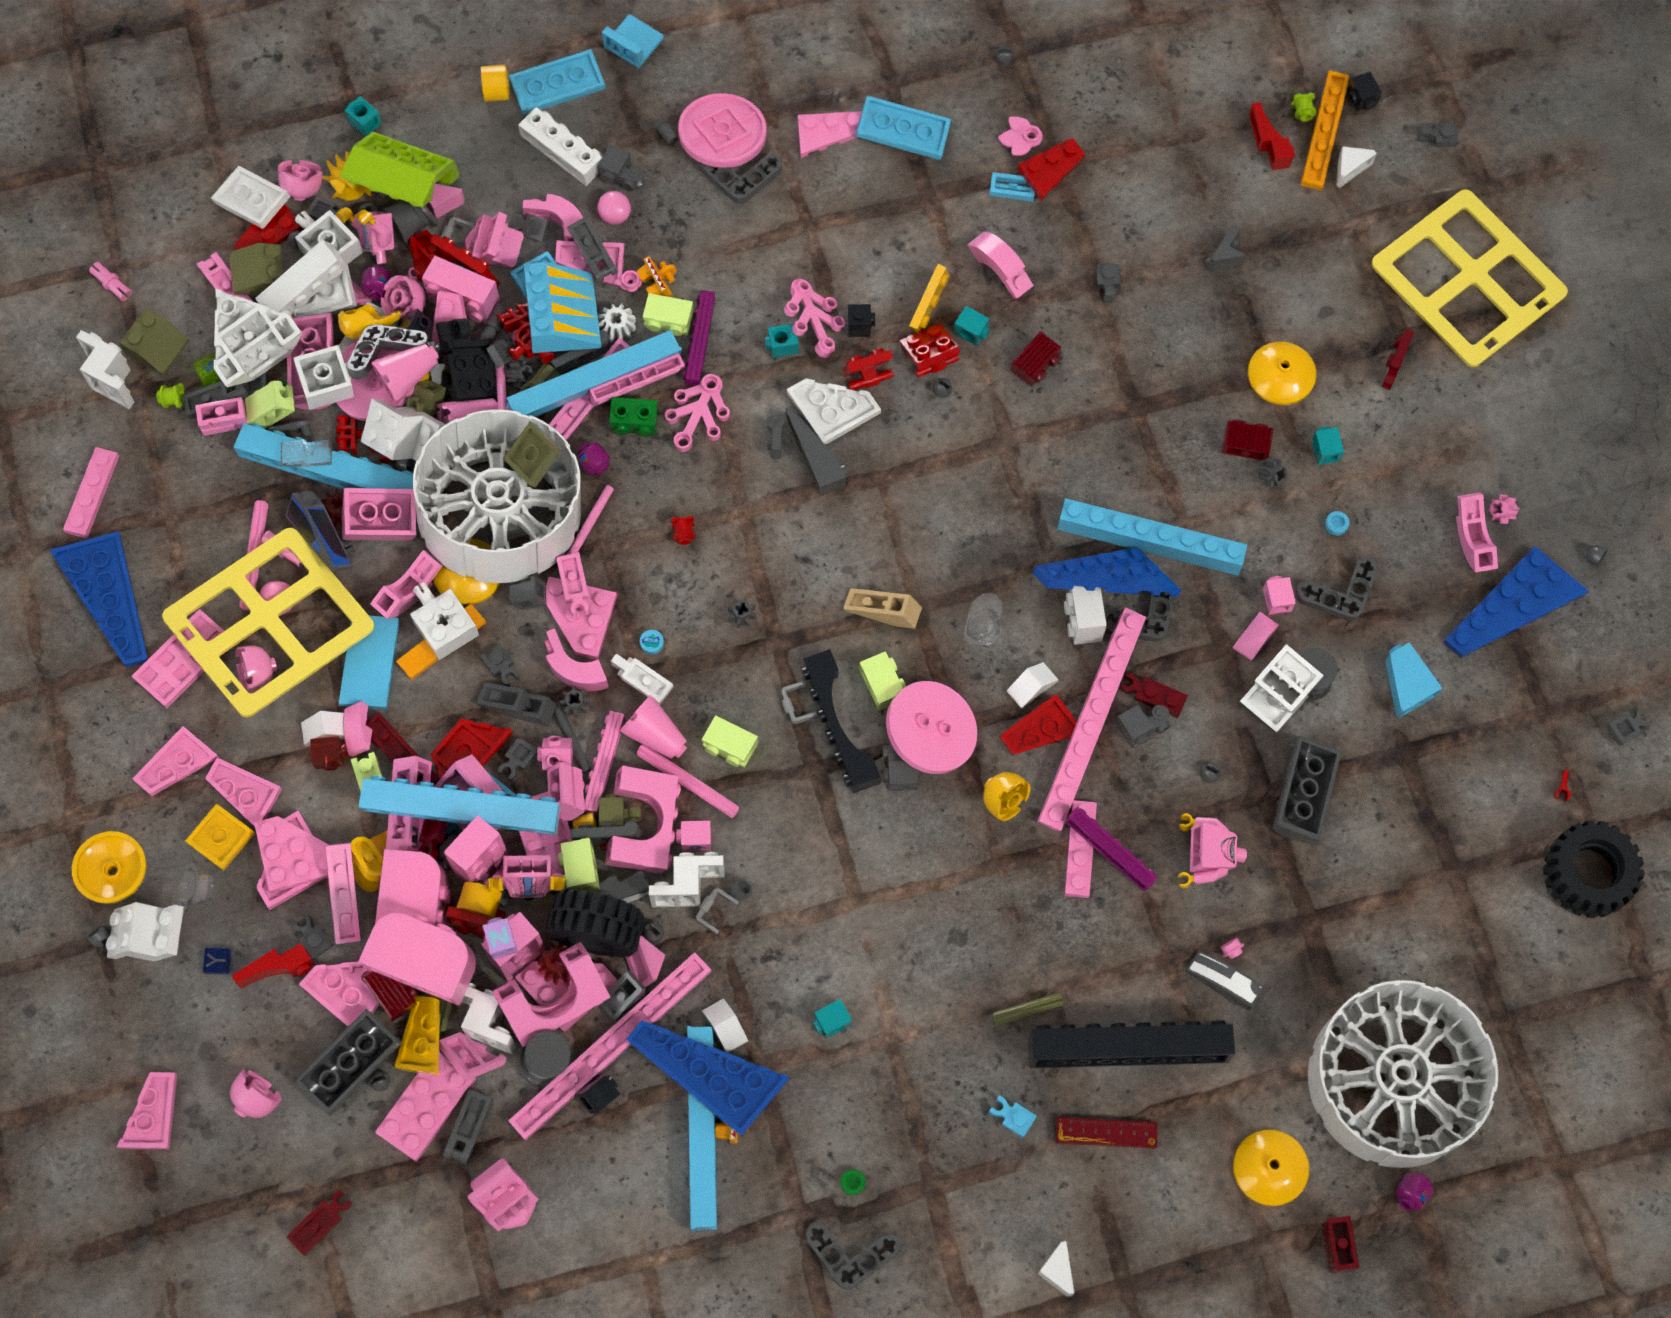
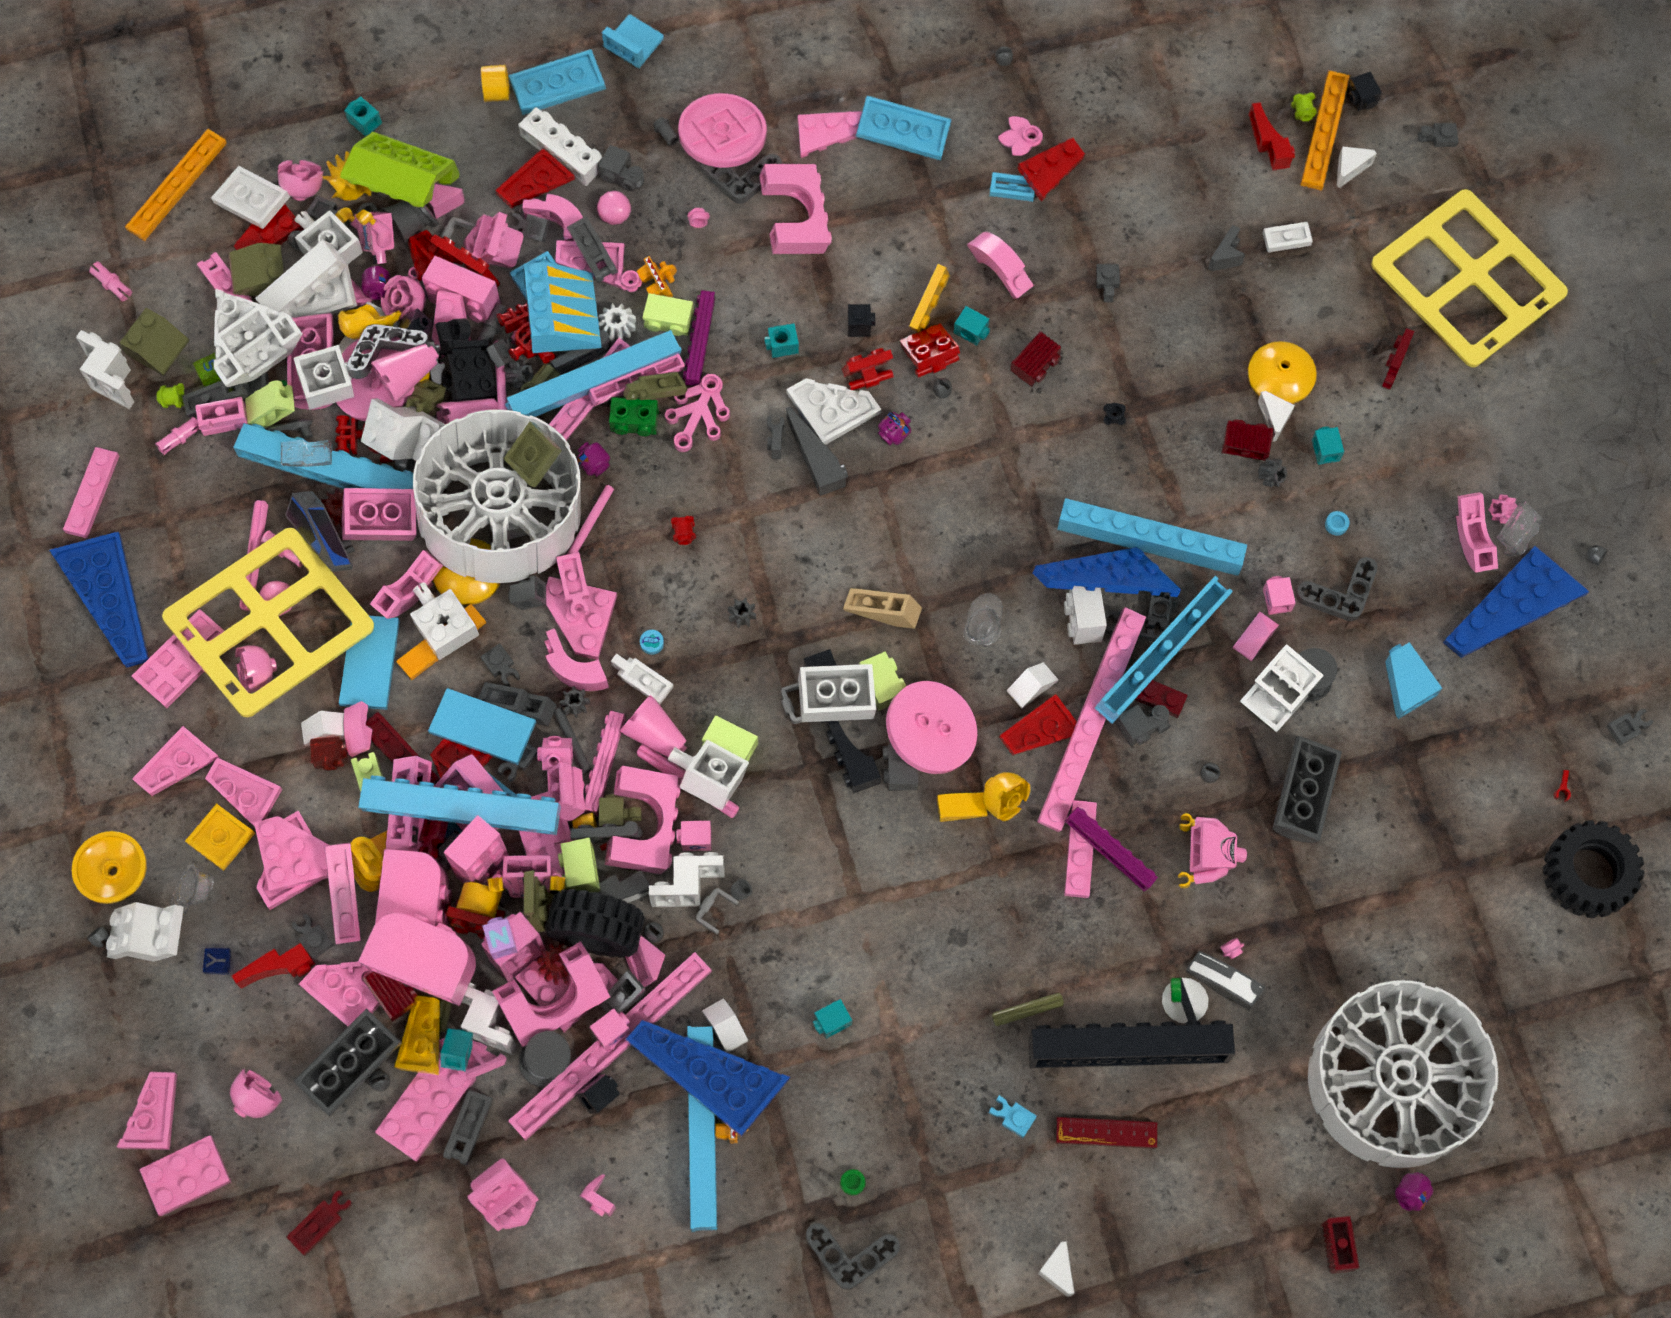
bright pink plant [784,279,846,358] -> none
yellow dish [1233,1130,1309,1206] -> none
none -> light orange tile [125,129,227,241]
none -> bright pink plate [139,1135,231,1216]
none -> bright pink pin [155,417,200,455]
none -> medium azure tile [428,688,536,765]
none -> teal brick [441,1028,473,1072]
none -> red wing [495,148,575,208]
none -> olive plate [524,870,548,932]
none -> bright pink plate [580,1174,616,1217]
none -> bright pink brick [590,1009,631,1051]
none -> olive hinge [623,372,687,400]
none -> white brick [668,740,749,810]
none -> bright pink plate [688,208,710,228]
none -> bright pink arch [759,164,832,254]
none -> white brick [798,664,876,722]
none -> magenta head [877,412,911,446]
none -> yellow slope [937,793,988,822]
none -> medium azure tile [1095,576,1233,724]
none -> black plate [1103,403,1126,425]
none -> white sticker [1162,978,1208,1023]
none -> green tile [1171,978,1181,1003]
none -> white slope [1258,391,1295,442]
none -> white plate [1263,222,1313,252]
none -> clear bracket [1497,501,1544,557]

